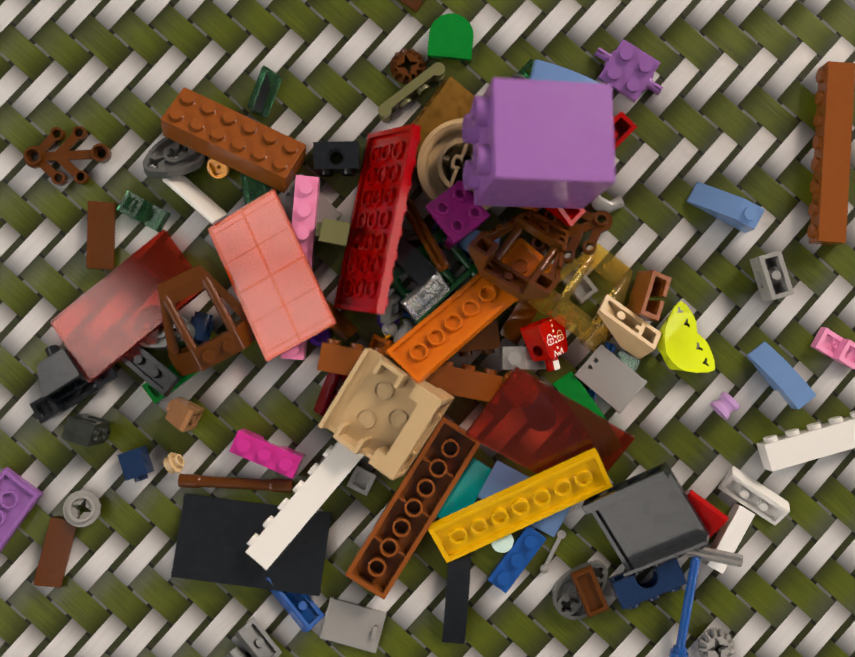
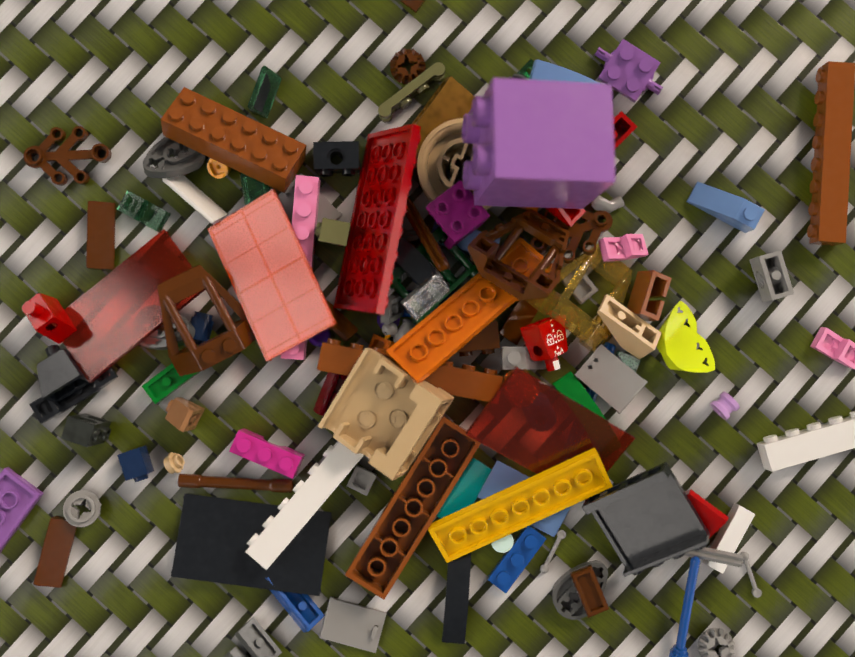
black plate [99,324,181,397] -> none
green tile [427,13,474,62] -> none
dark blue arch [608,558,687,610] -> none
white slope [718,466,790,526] -> none
medium blue slope [746,341,817,410] -> none
none -> red torso [22,293,77,344]
none -> bright pink slope [598,234,649,262]
none -> light grey hinge [740,552,762,598]

